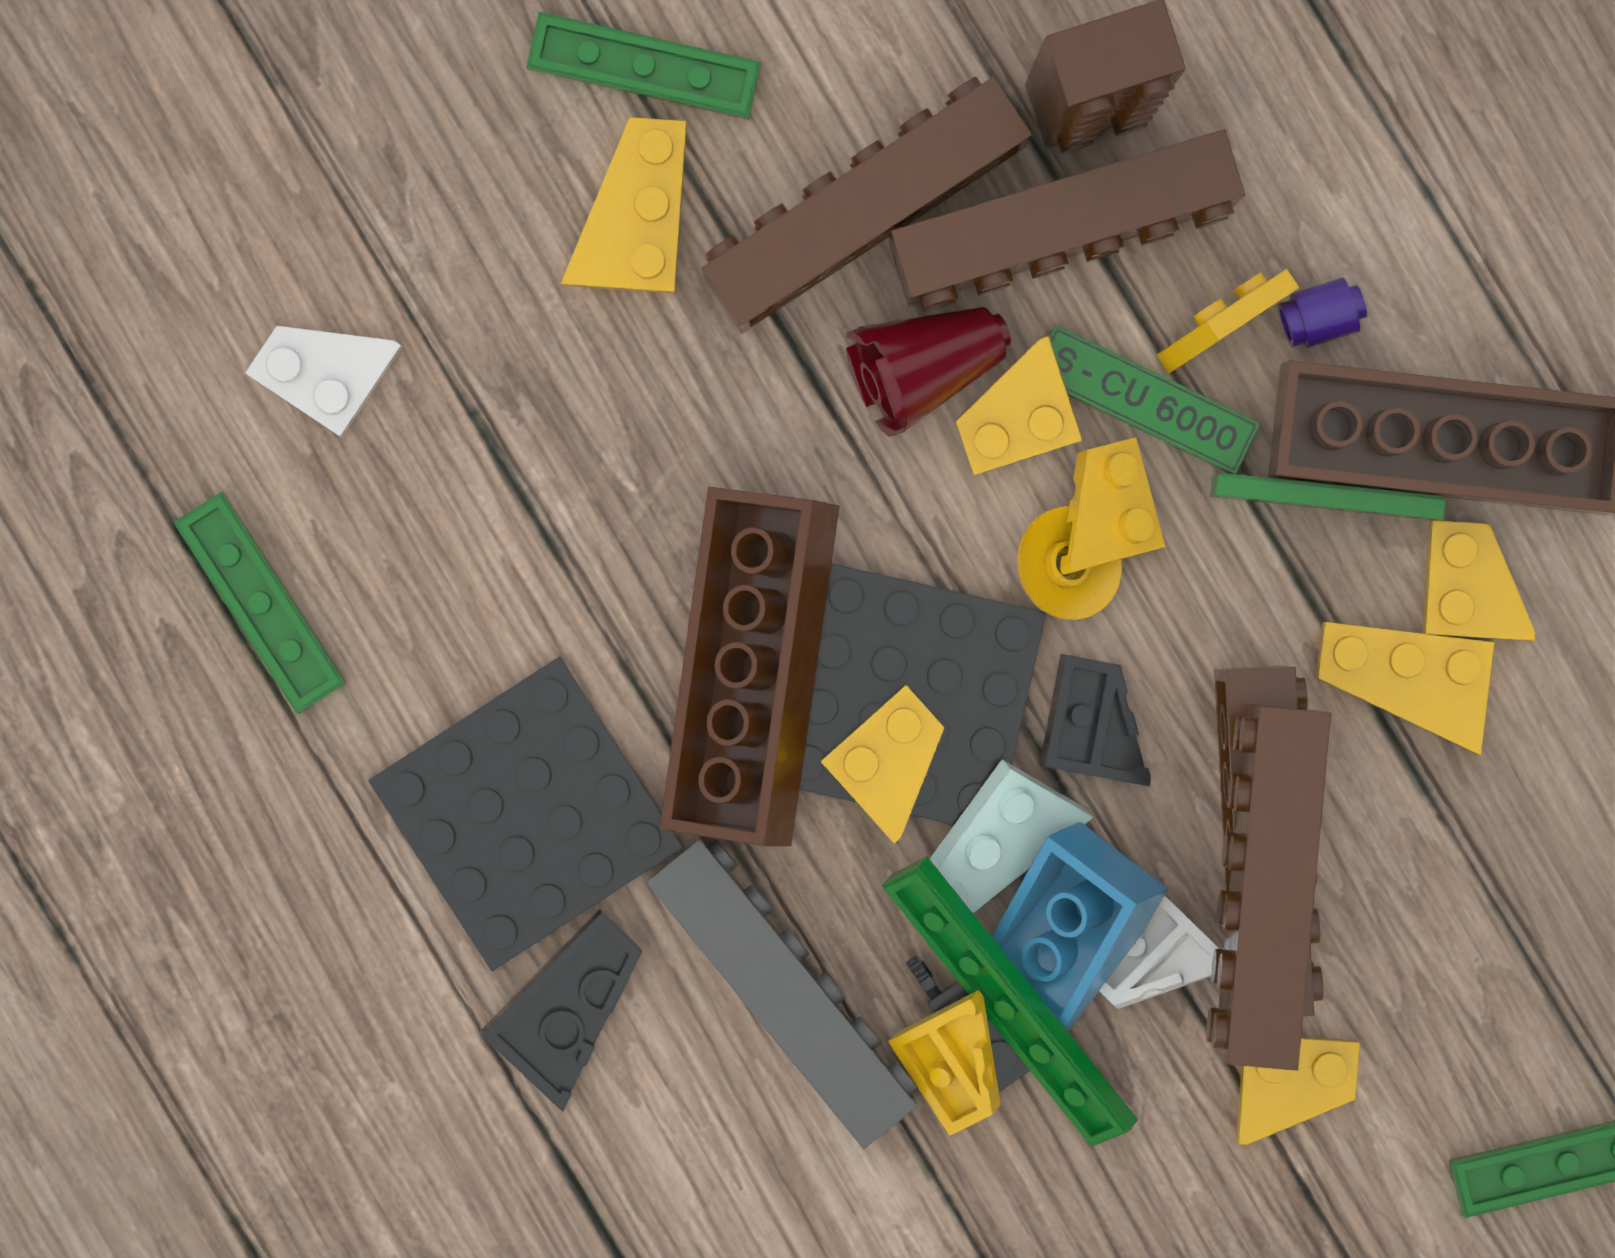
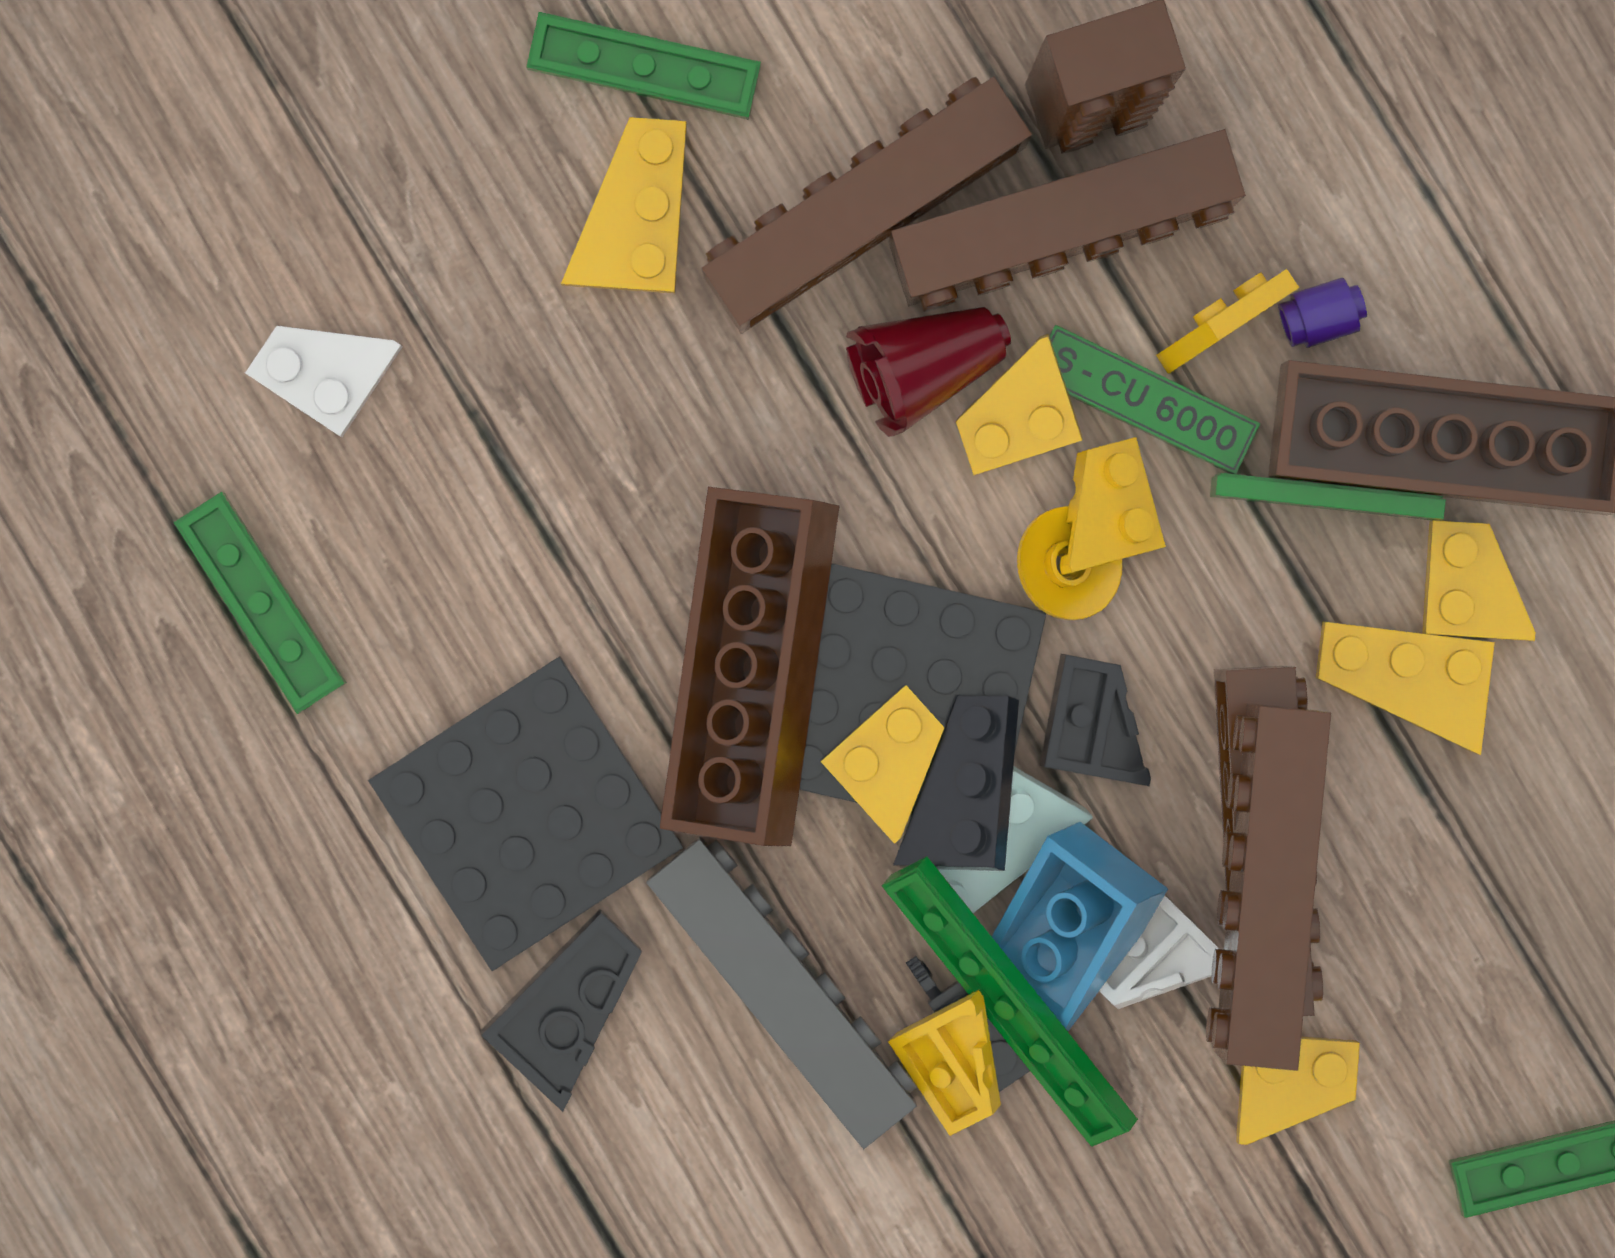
none -> black wing [893,696,1019,871]

